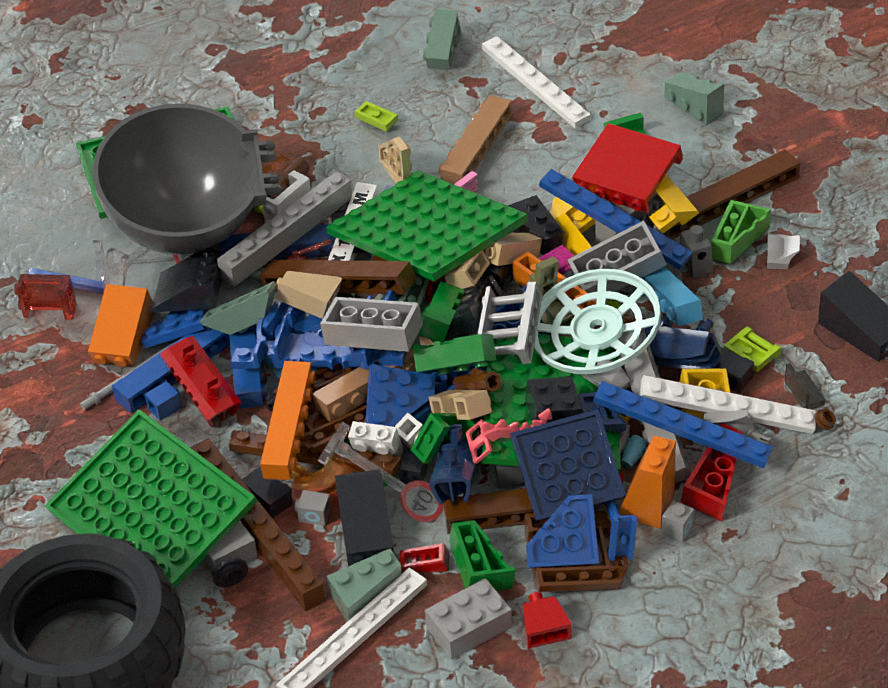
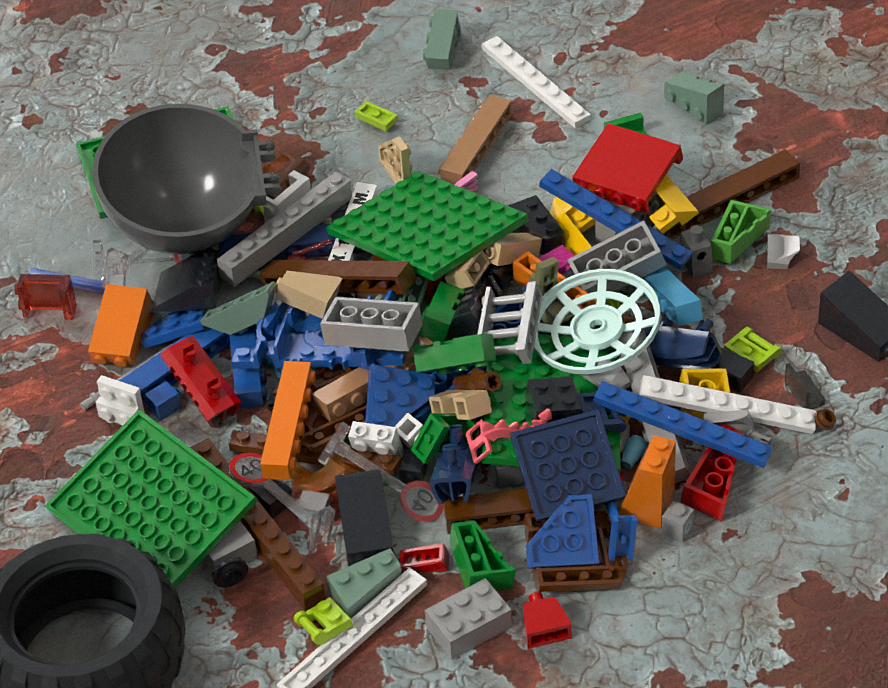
none -> white plate [96,375,144,426]
none -> clear piece [229,453,335,553]
none -> lime plate [294,597,353,645]

